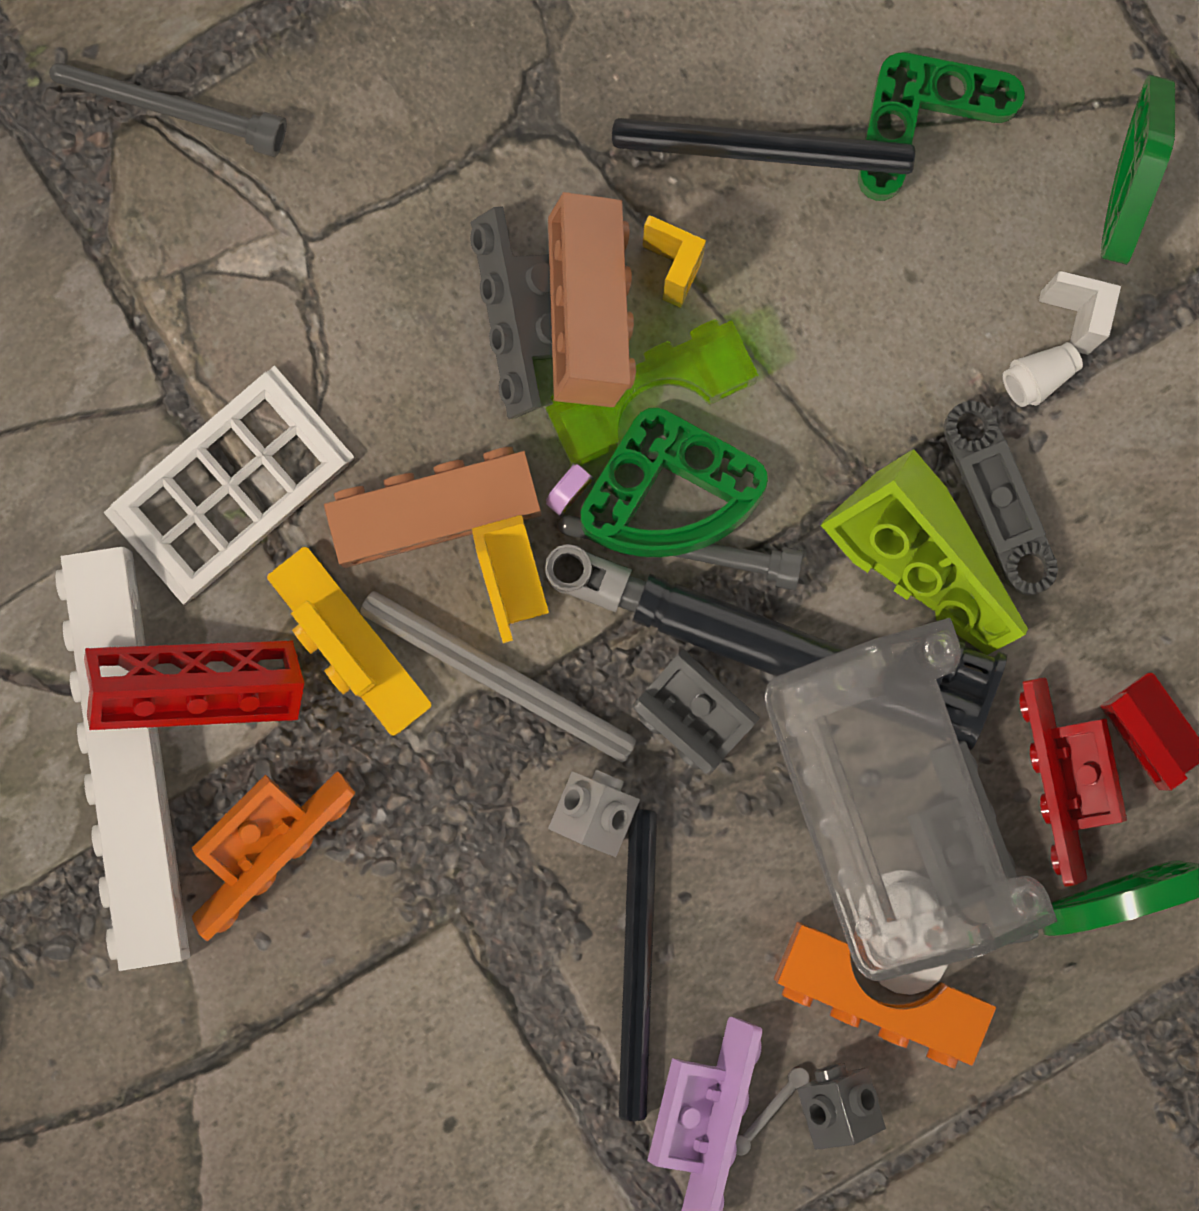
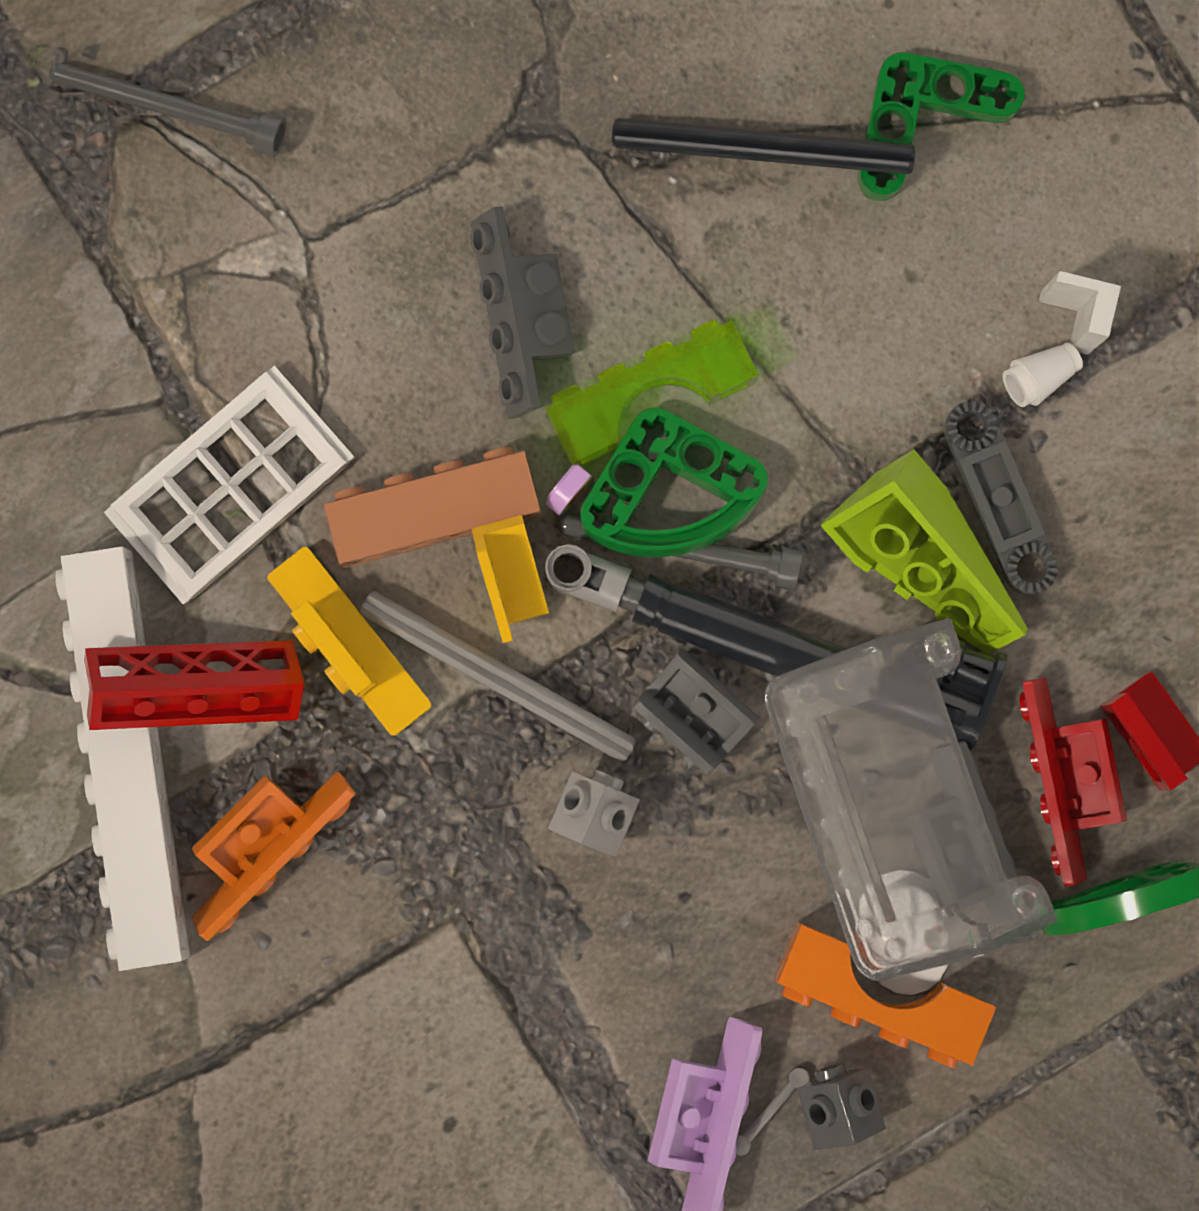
nougat brick [548,192,636,407] -> none
black axle [619,809,657,1121] -> none
yellow panel [643,215,706,308] -> none
green beam [1100,74,1175,265] -> none

